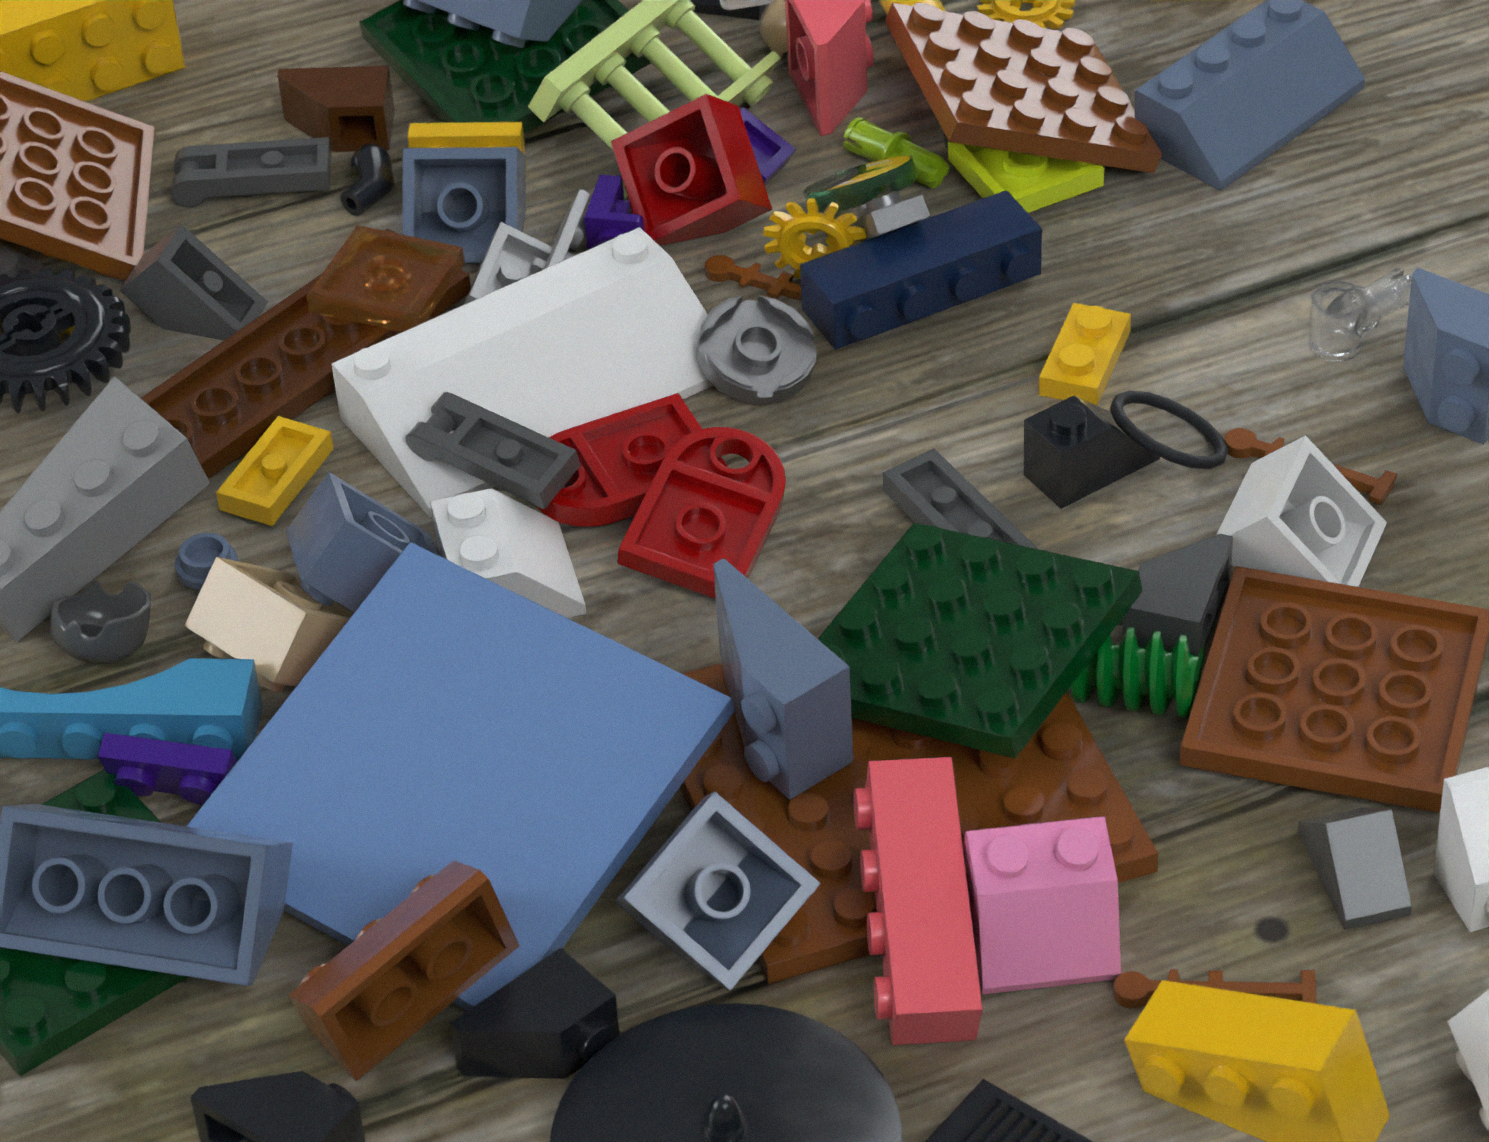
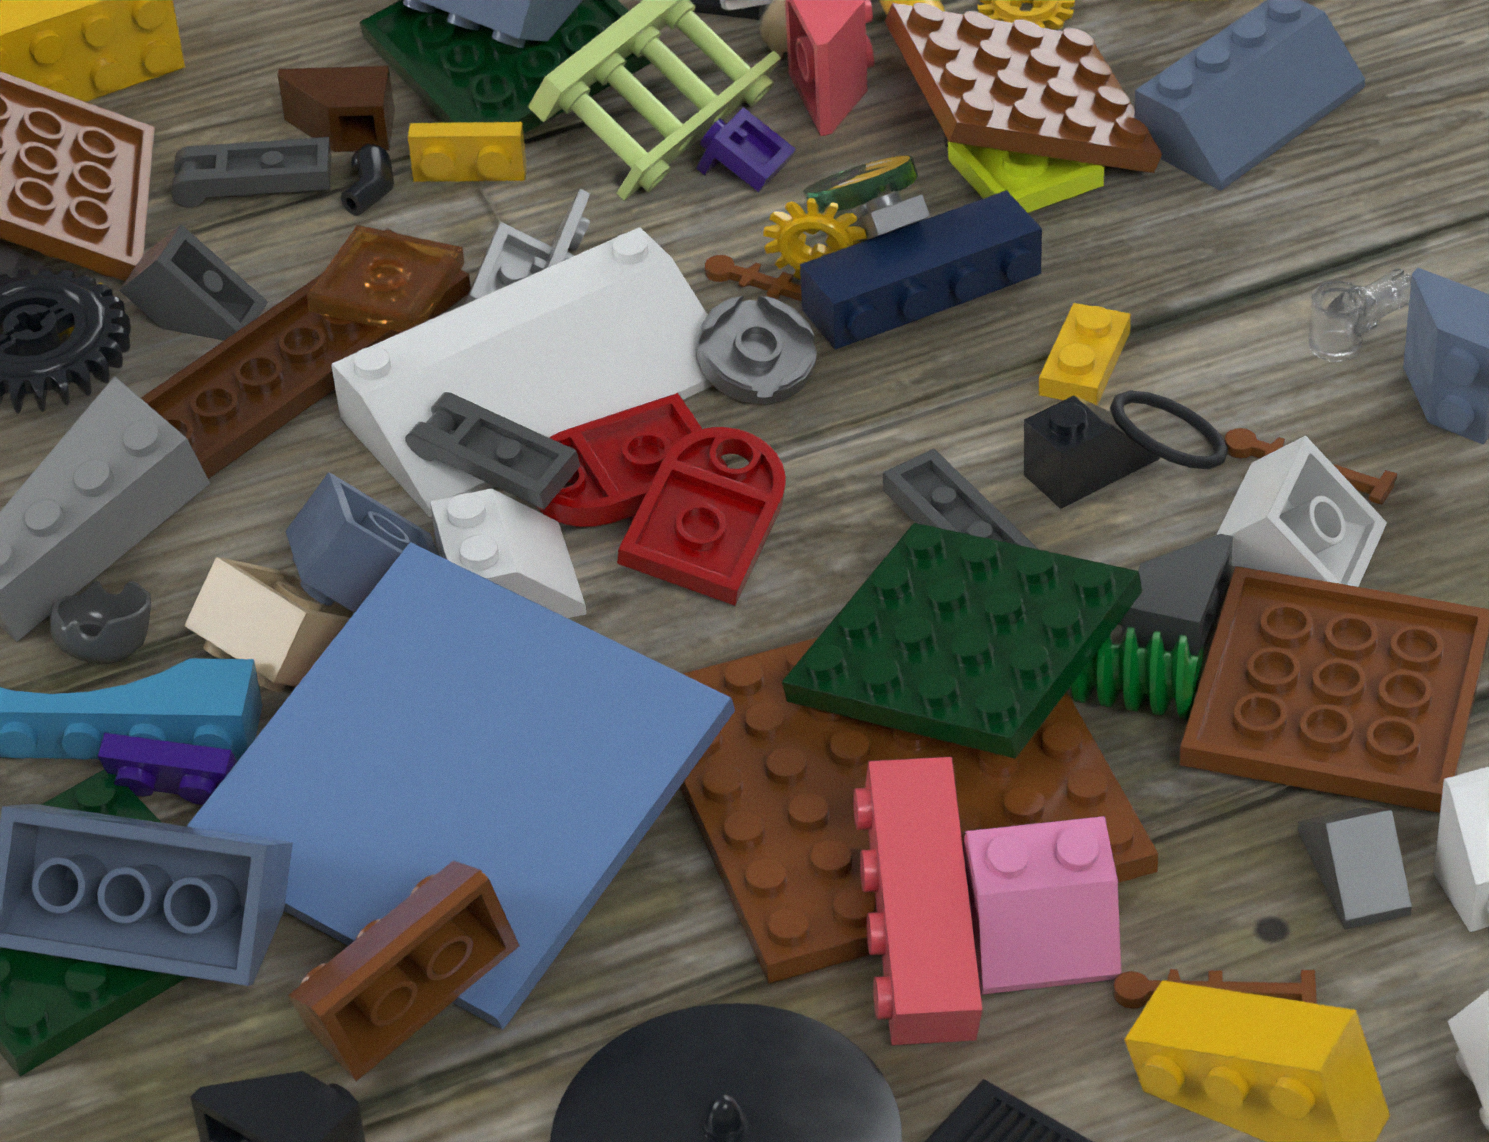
sand blue plate [175,533,238,590] -> none
yellow plate [216,416,334,526] -> none
sand blue slope [403,147,526,264] -> none
black slope [450,948,620,1079] -> none
dark purple bracket [584,174,645,250] -> none
red slope [610,94,772,246] -> none
sand blue slope [615,791,821,991] -> none
sand blue slope [713,558,853,800] -> none
lime axle [843,117,949,188] -> none

